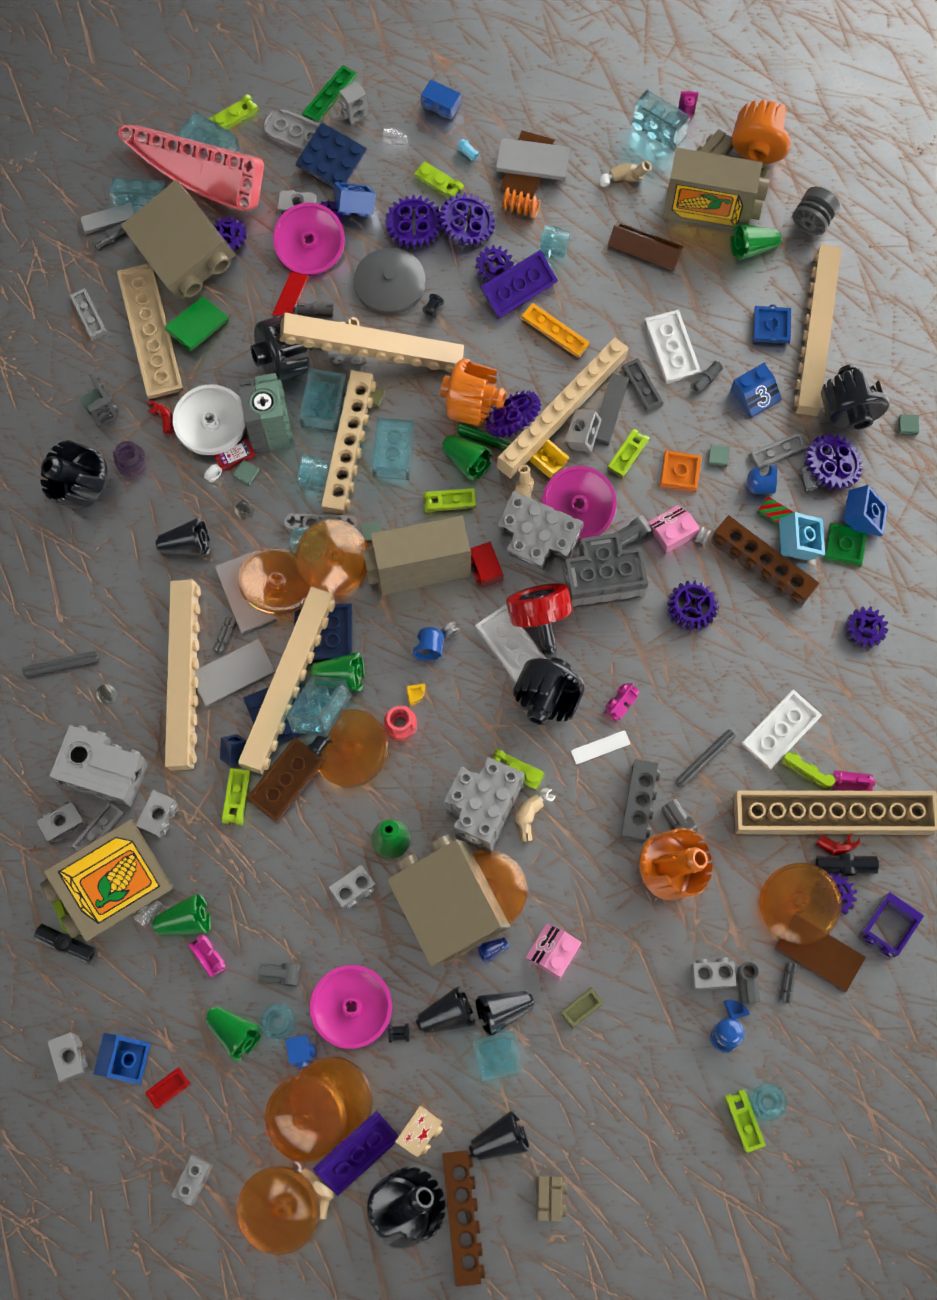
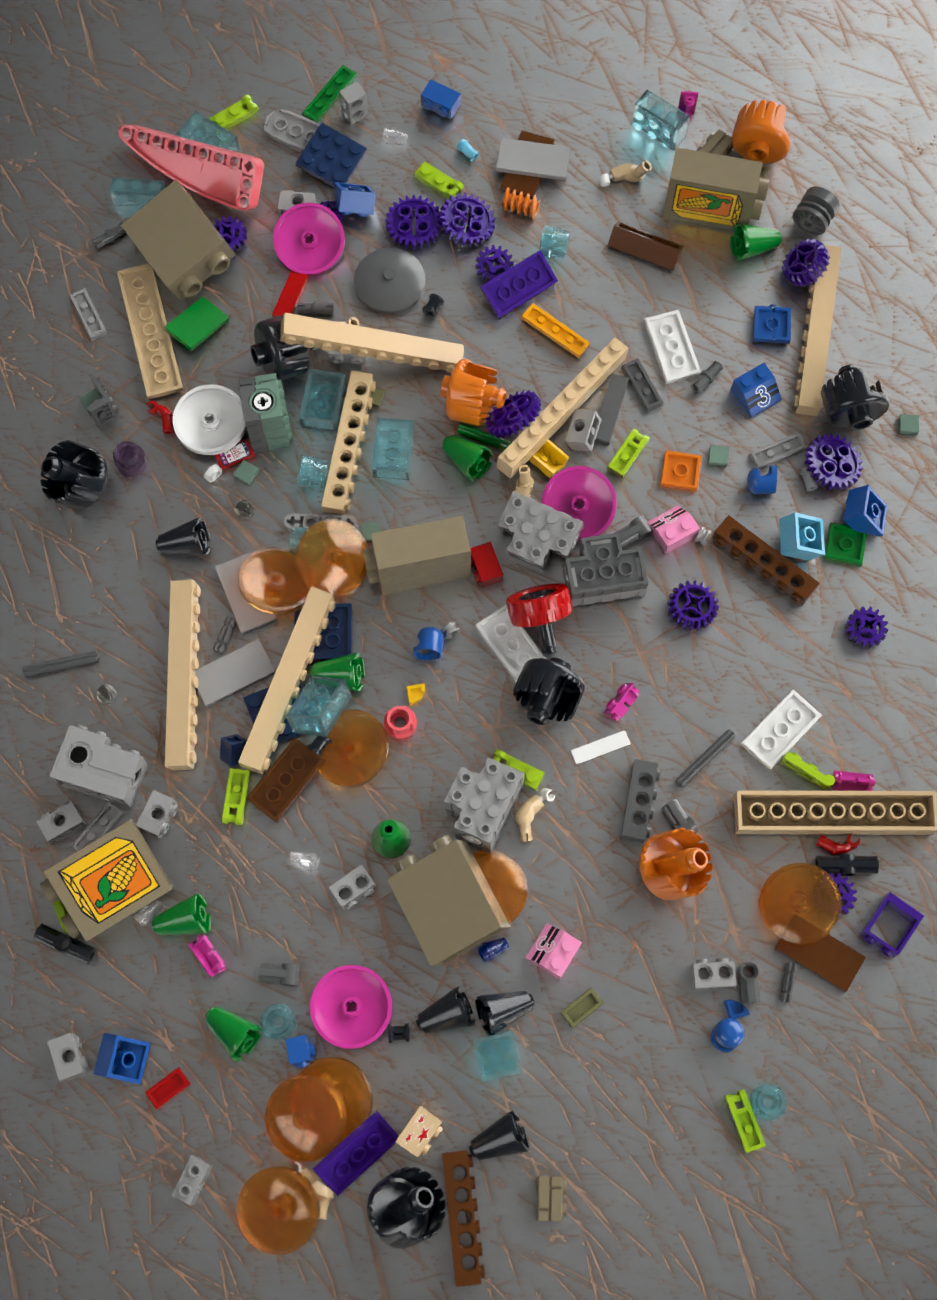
light grey tile [80,203,135,235] -> none
lime plate [423,488,476,513] -> none
tile [757,496,795,526] -> none
none -> clear cone [289,851,321,872]
none -> dark purple gear [782,239,830,287]

